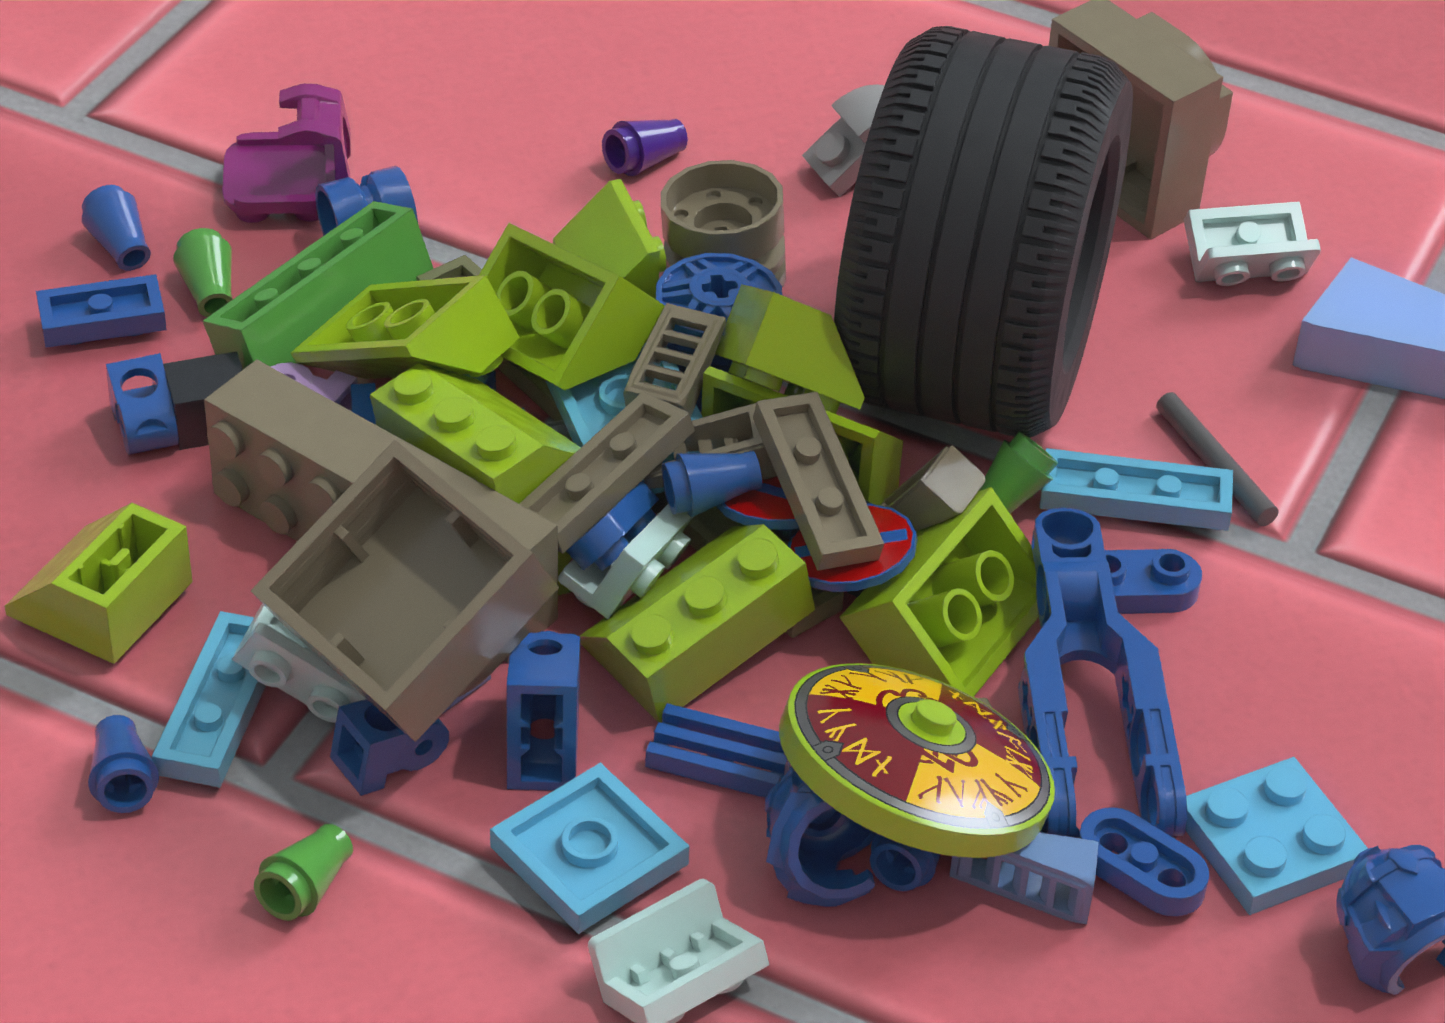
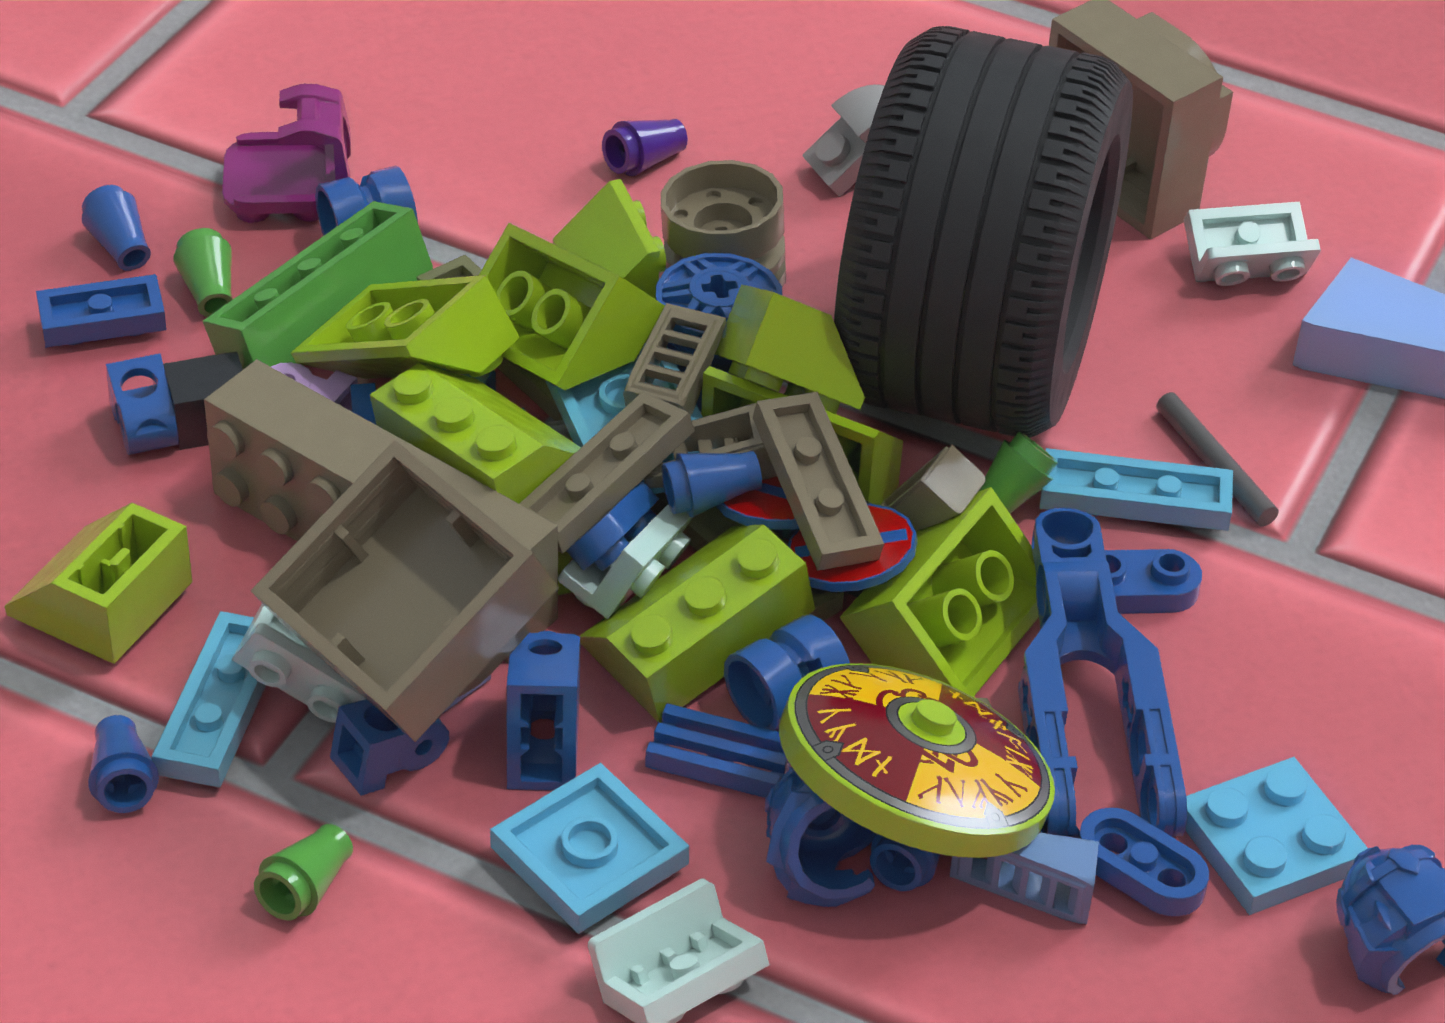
none -> blue wheel [724,614,850,731]

